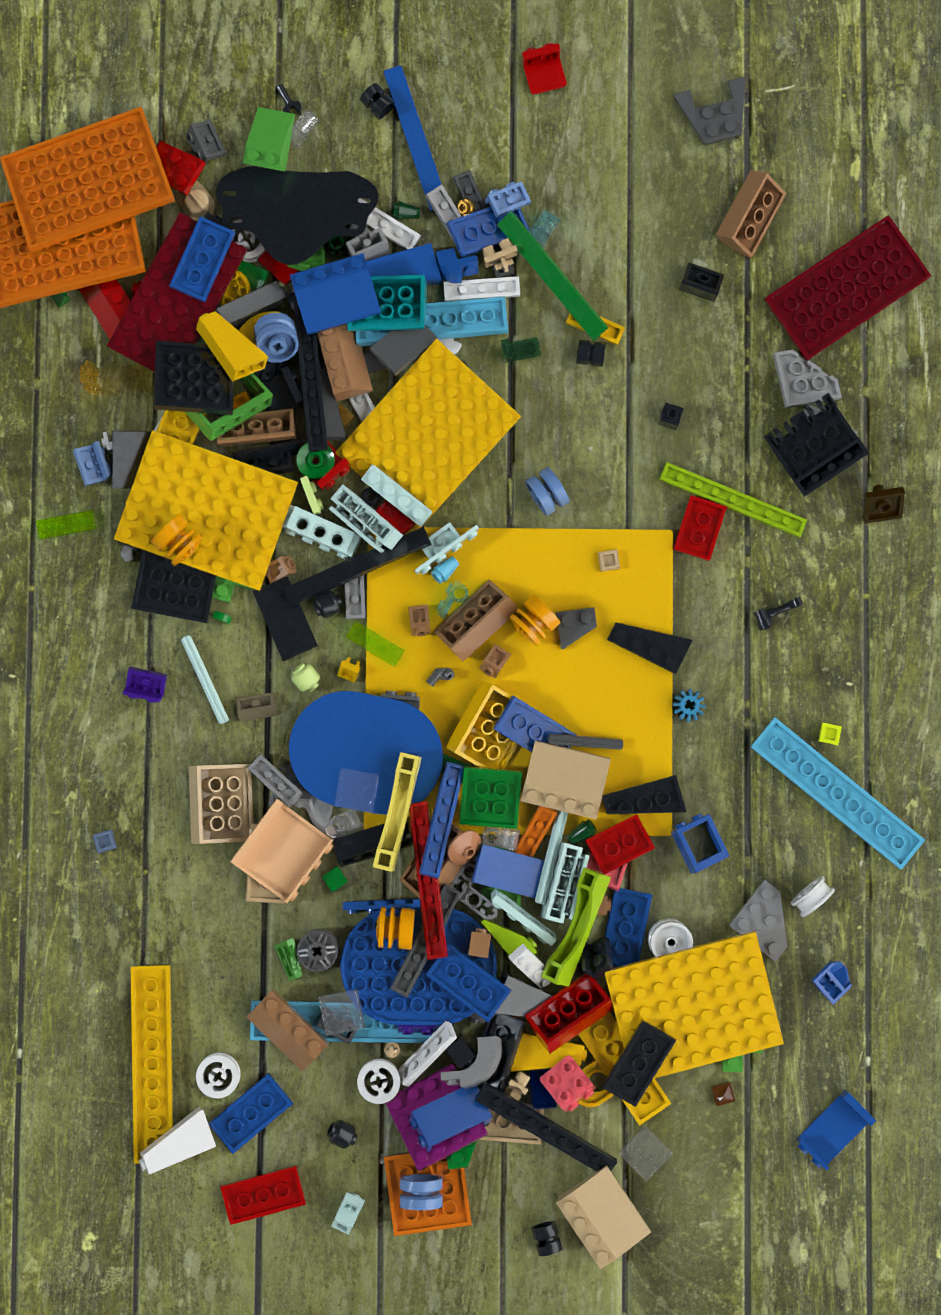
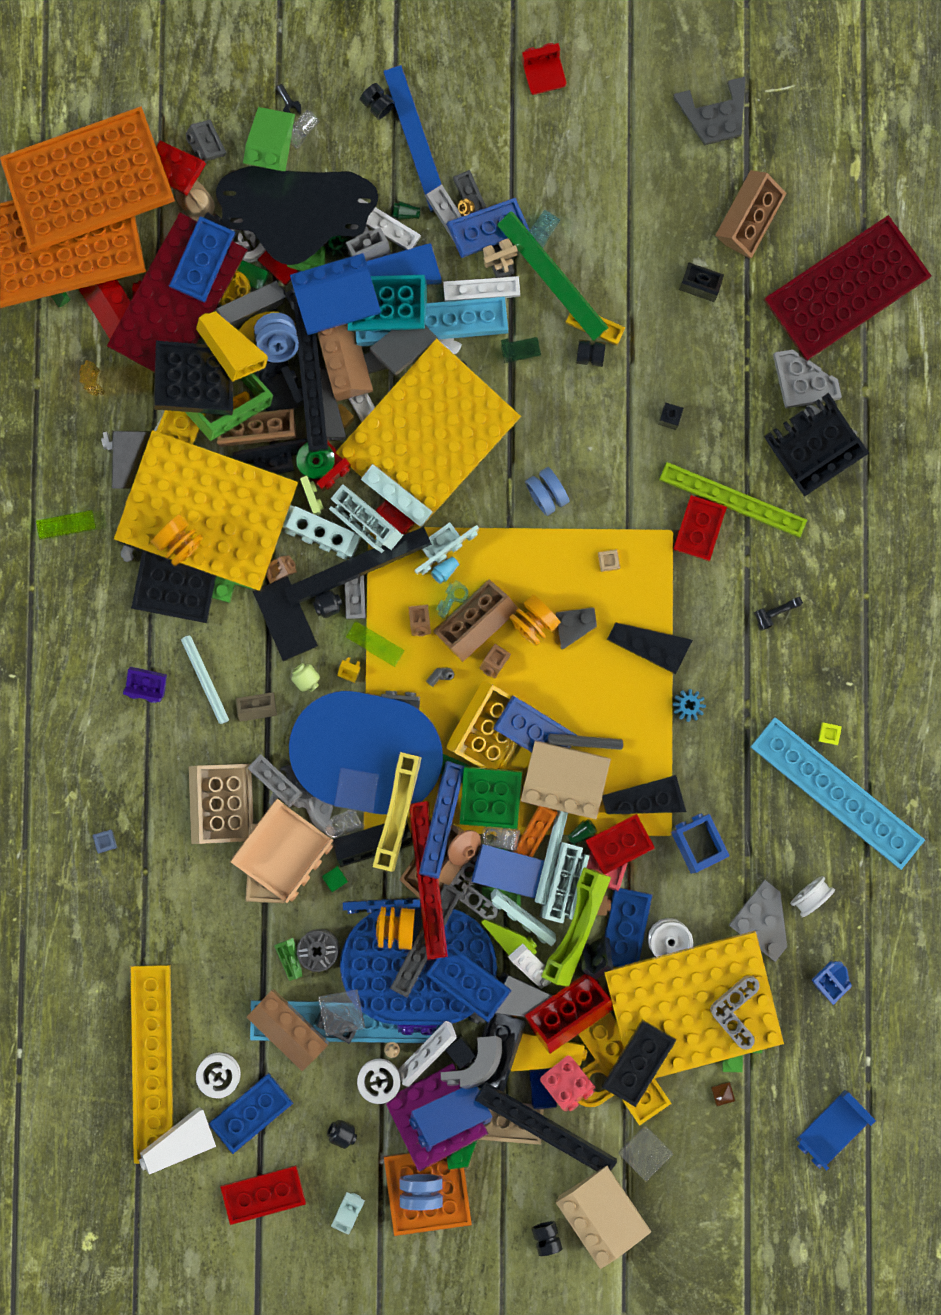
medium blue bracket [73,441,112,487] -> none
green tile [211,611,232,625] -> none
black plate [361,487,380,506] -> none
blue brick [435,248,478,284] -> none
medium nougat brick [468,928,491,958] -> none
medium blue bracket [485,181,531,218] -> none
tan hips [504,1071,530,1100] -> none
dark brown tile [863,484,905,524] -> none
none -> light grey beam [710,975,760,1050]

